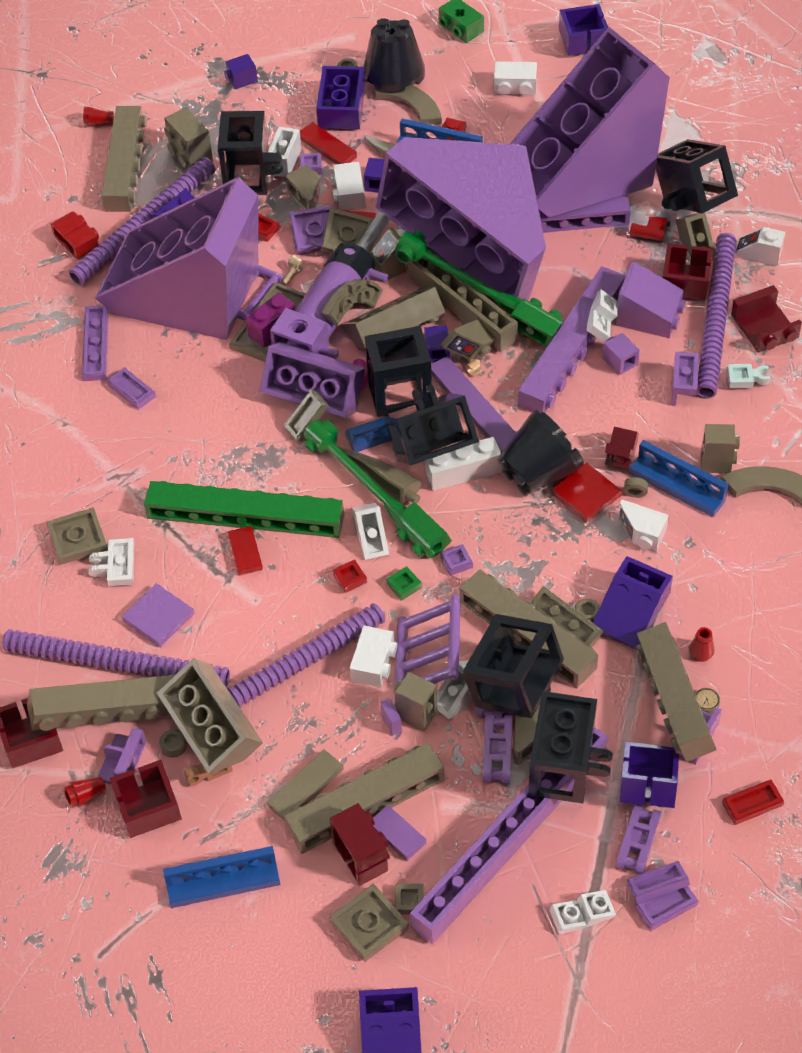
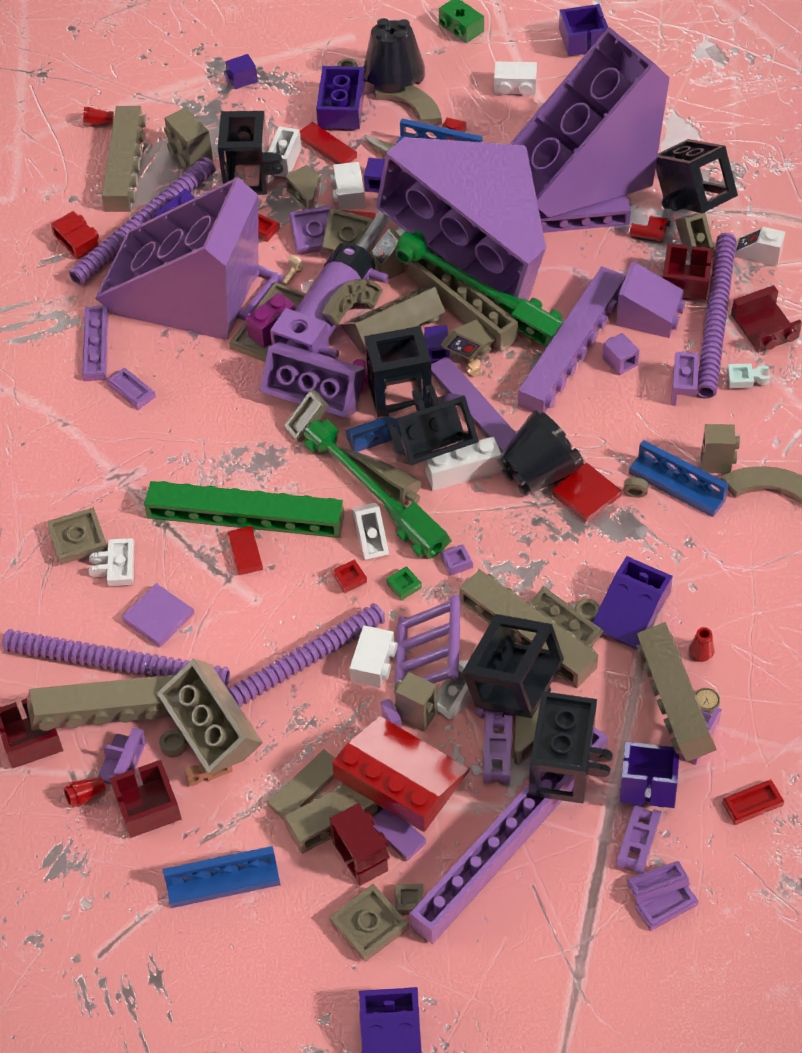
medium lavender tile [299,153,323,174] -> none
white slope [549,890,616,934] -> none
white slope [587,289,618,342] -> none
dark red brick [605,426,639,470] -> none
white slope [619,500,669,552] -> none
none -> red slope [332,716,470,832]

